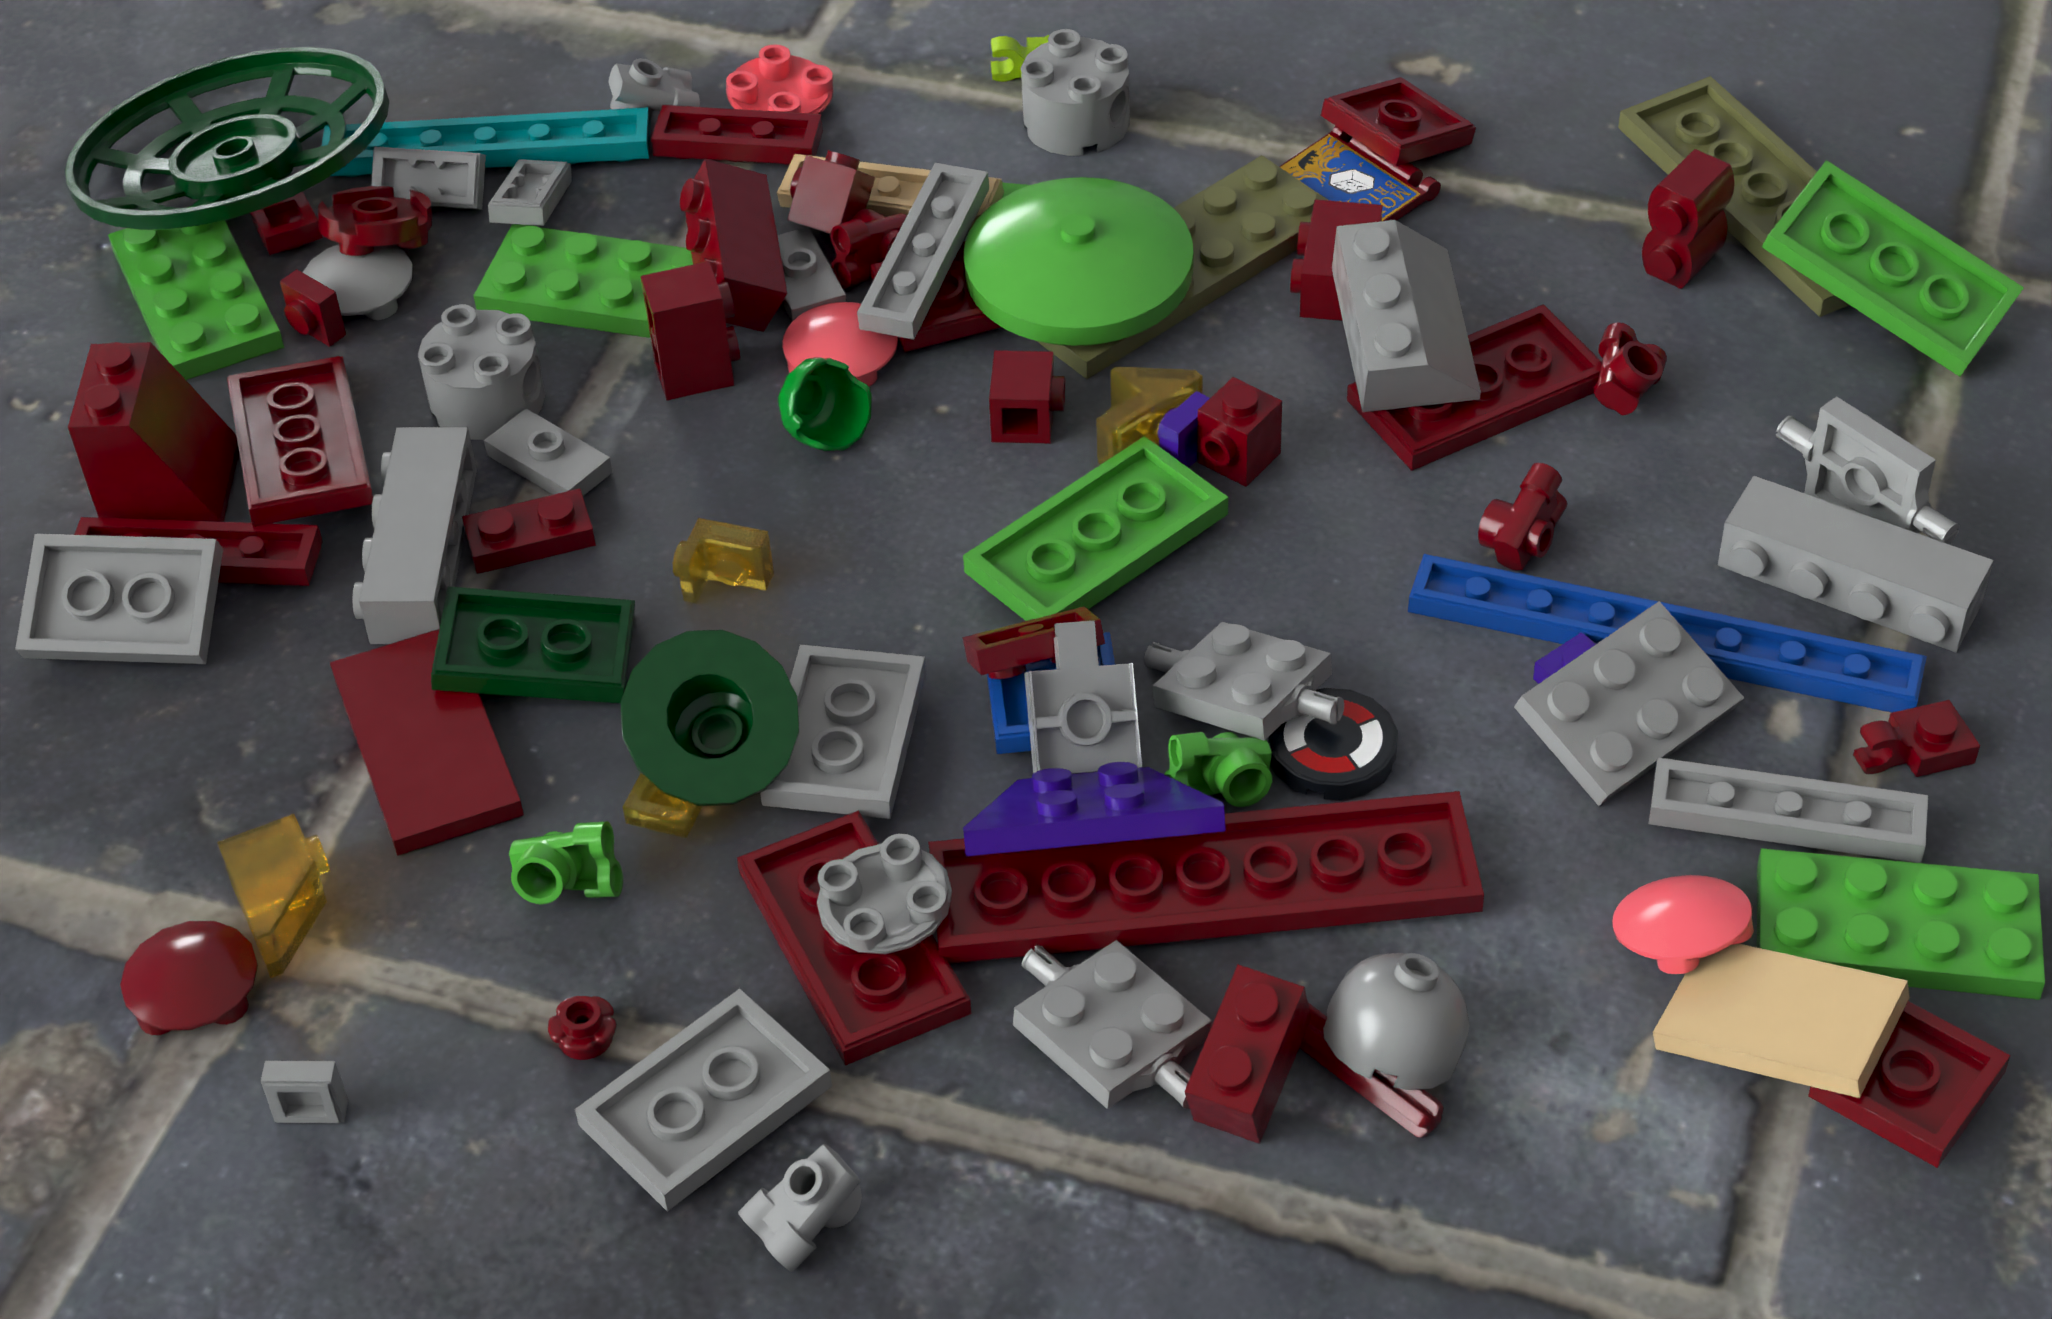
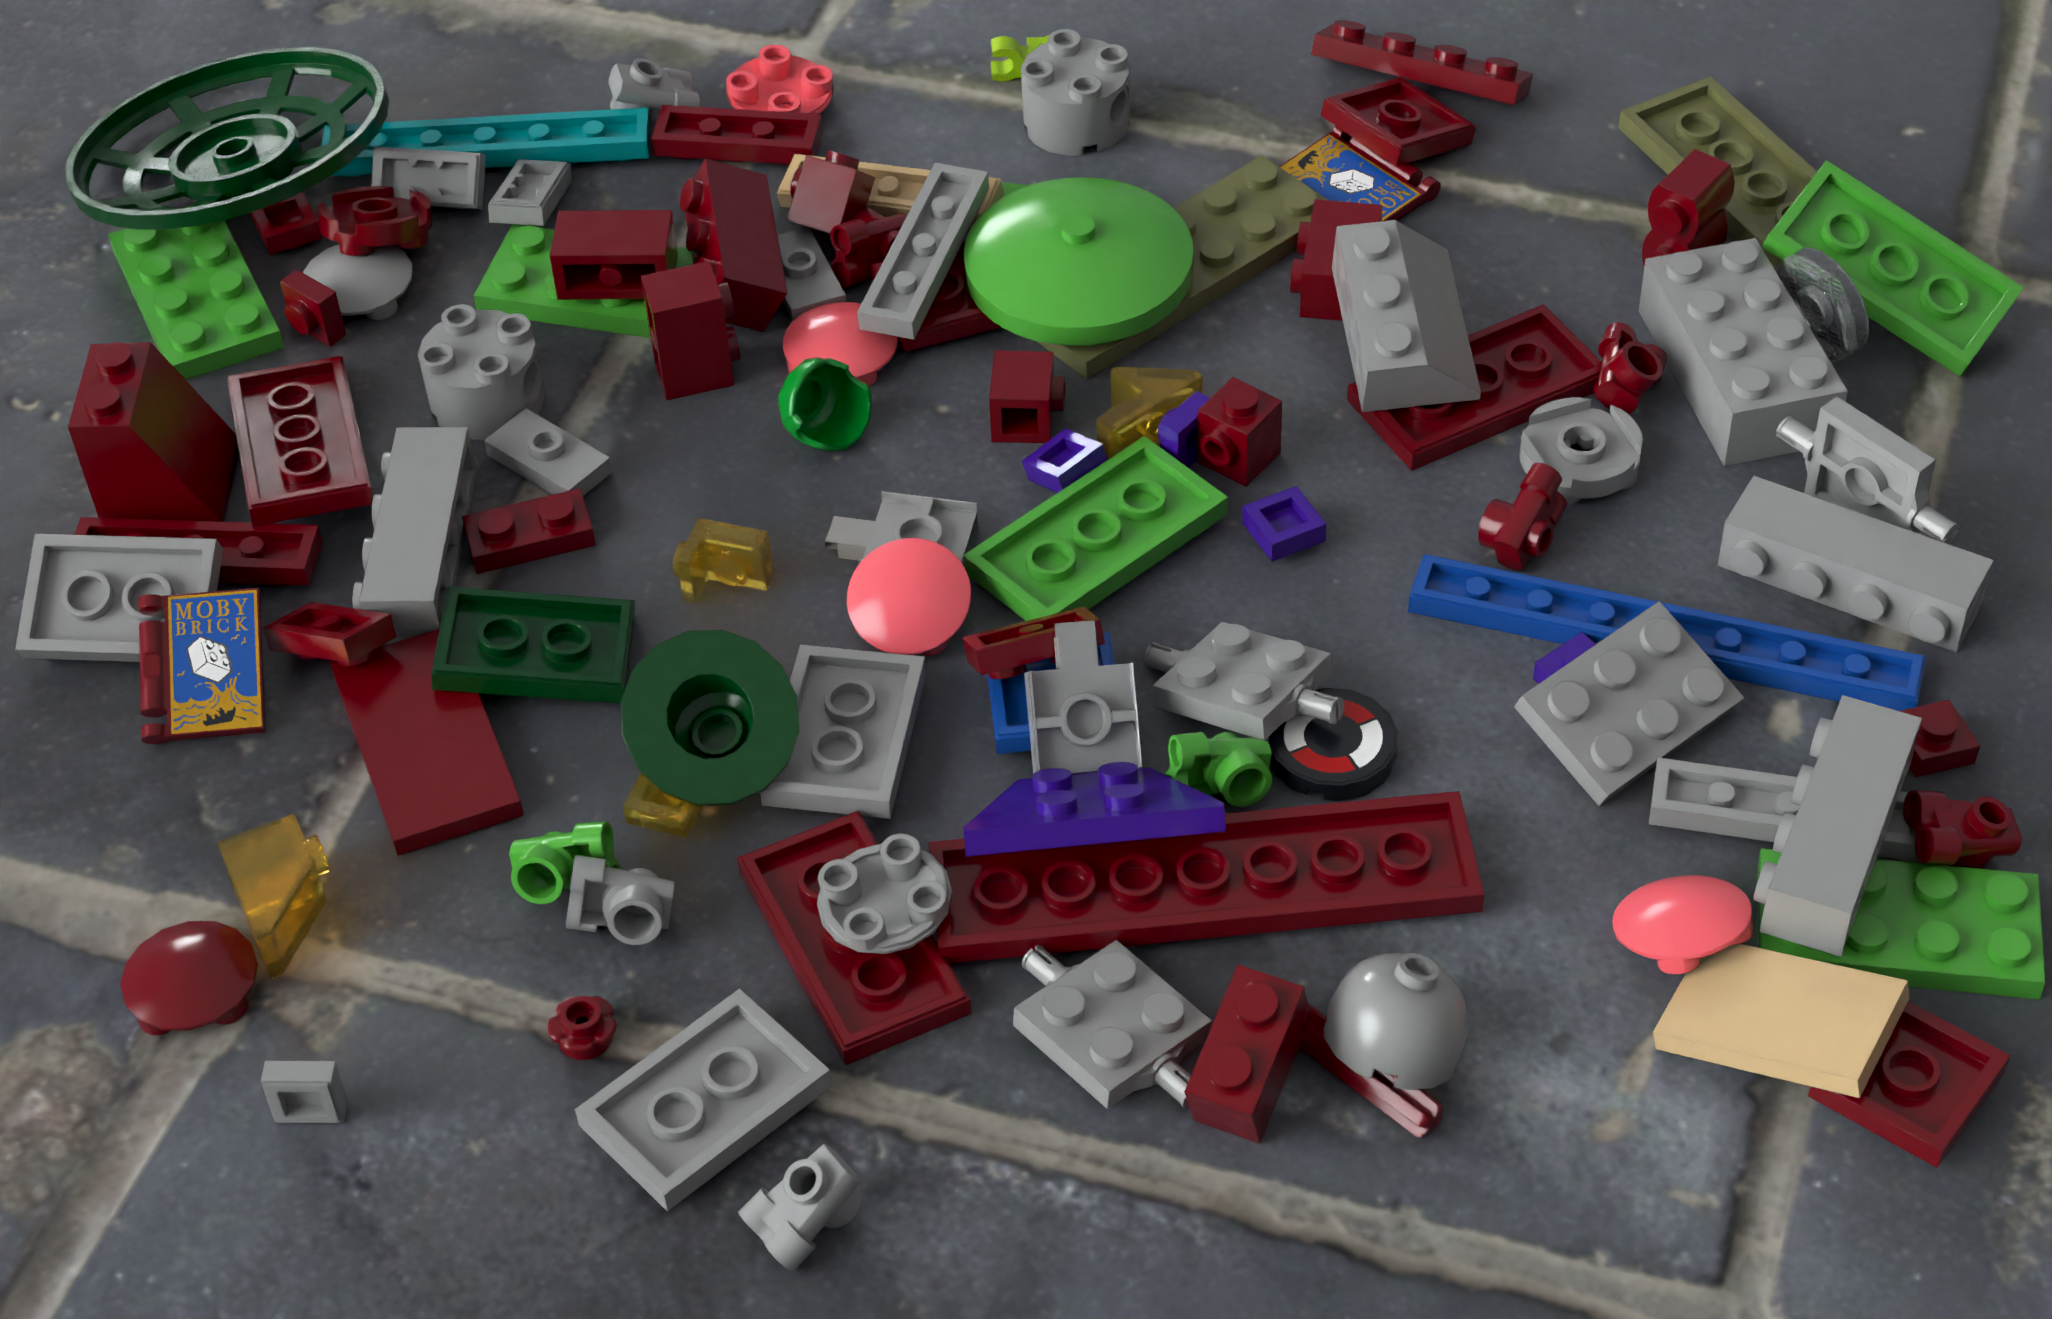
none -> piece [138,588,266,744]
none -> dark red plate [263,602,397,666]
none -> dark red brick [550,210,678,300]
none -> light grey plate [566,855,675,945]
none -> light grey piece [825,491,978,564]
none -> coral dish [847,538,971,656]
none -> dark purple plate [1021,428,1108,493]
none -> dark purple plate [1242,486,1327,562]
none -> dark red plate [1311,20,1533,105]
none -> light grey plate [1519,397,1643,505]
none -> light grey brick [1638,238,1848,466]
none -> light grey brick [1753,695,1922,957]
none -> clear tile [1775,247,1869,362]
none -> dark red plate [1903,790,2022,869]

